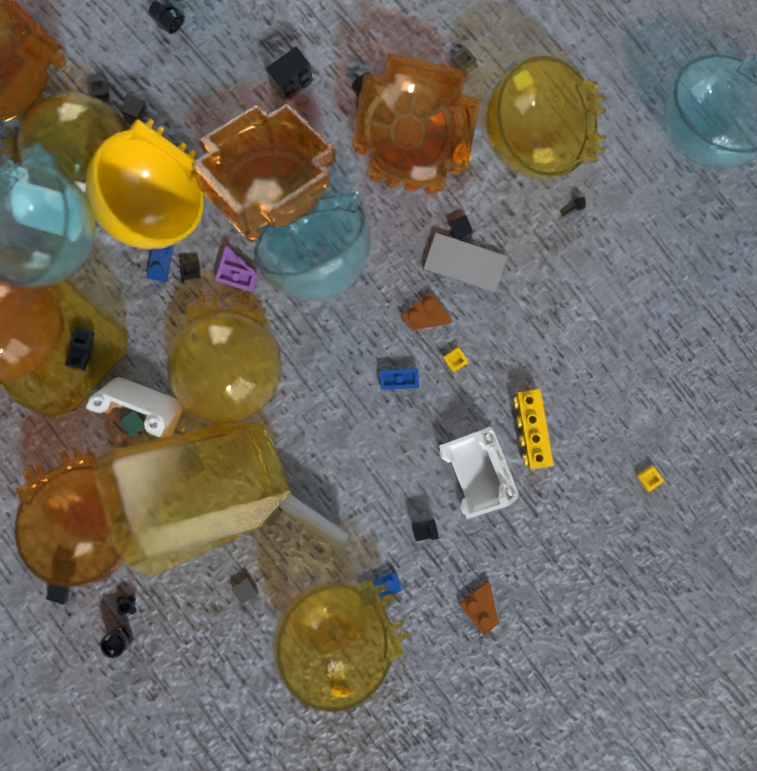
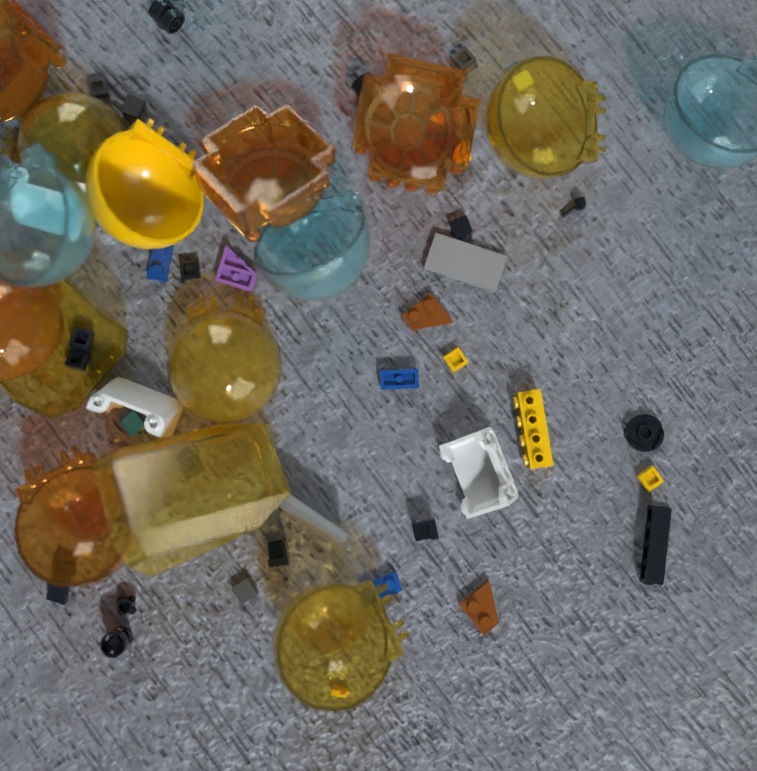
black brick [265,46,313,102] -> none
none -> black panel [268,539,290,568]
none -> black tile [624,414,664,452]
none -> black panel [639,505,672,586]

